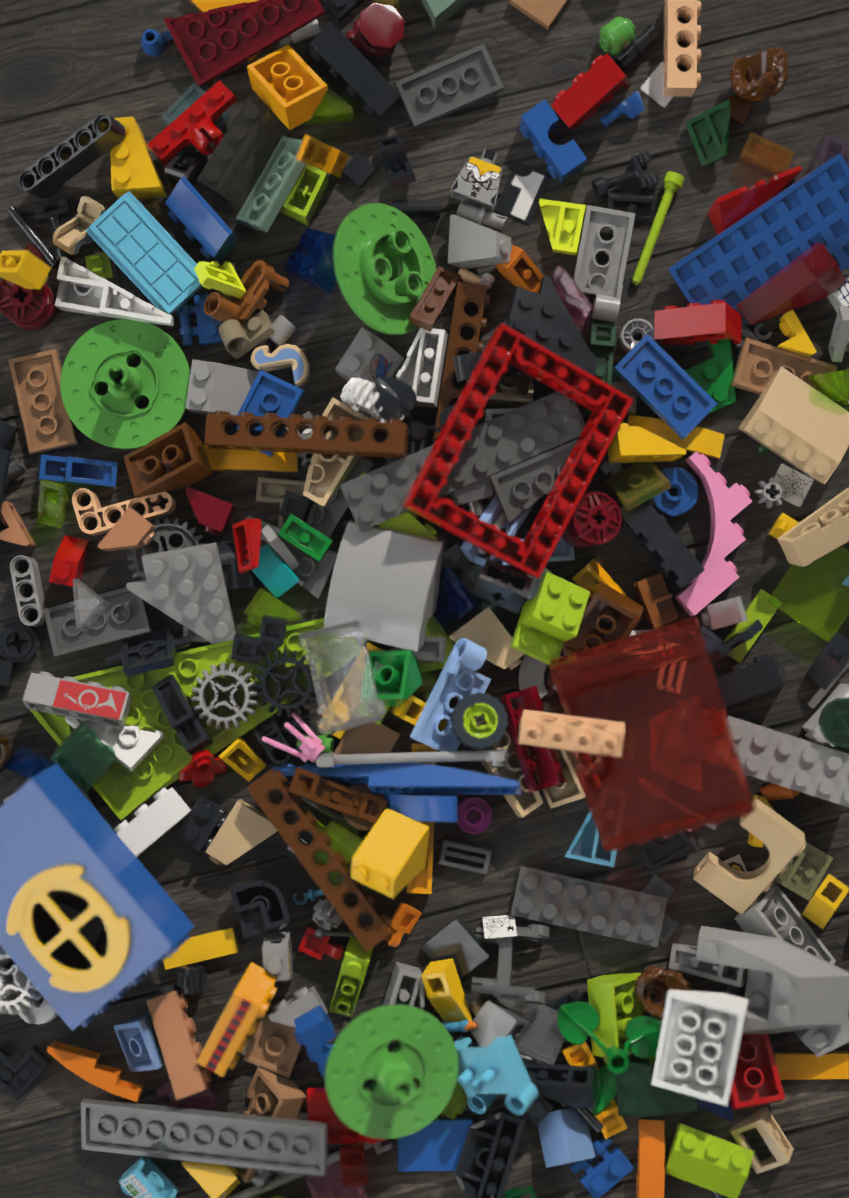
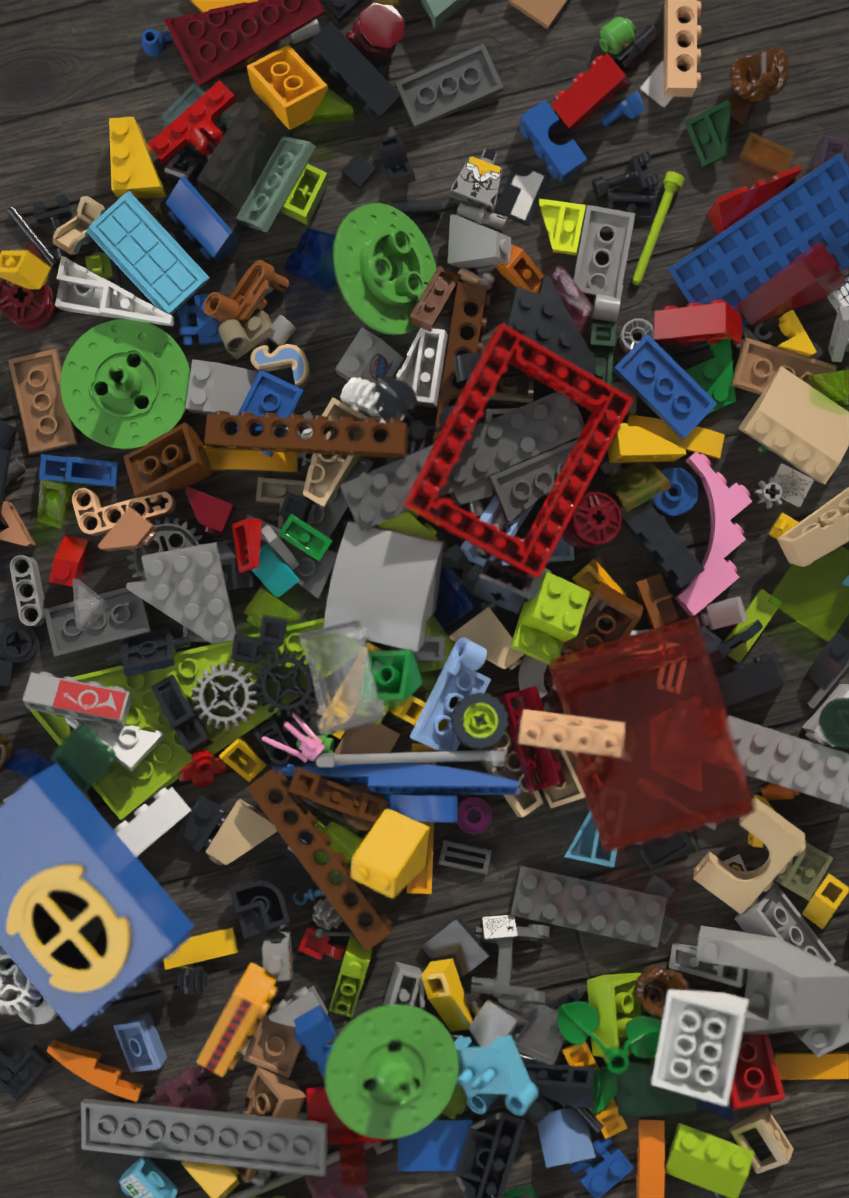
black beam [18,113,126,199] -> none
nougat brick [146,990,211,1100] -> none
neon yellow wing [194,261,247,299] -> none
light orange slope [295,134,349,178] -> none
orange plate [384,902,422,948] -> none
dark azure piece [441,1020,477,1032] -> none

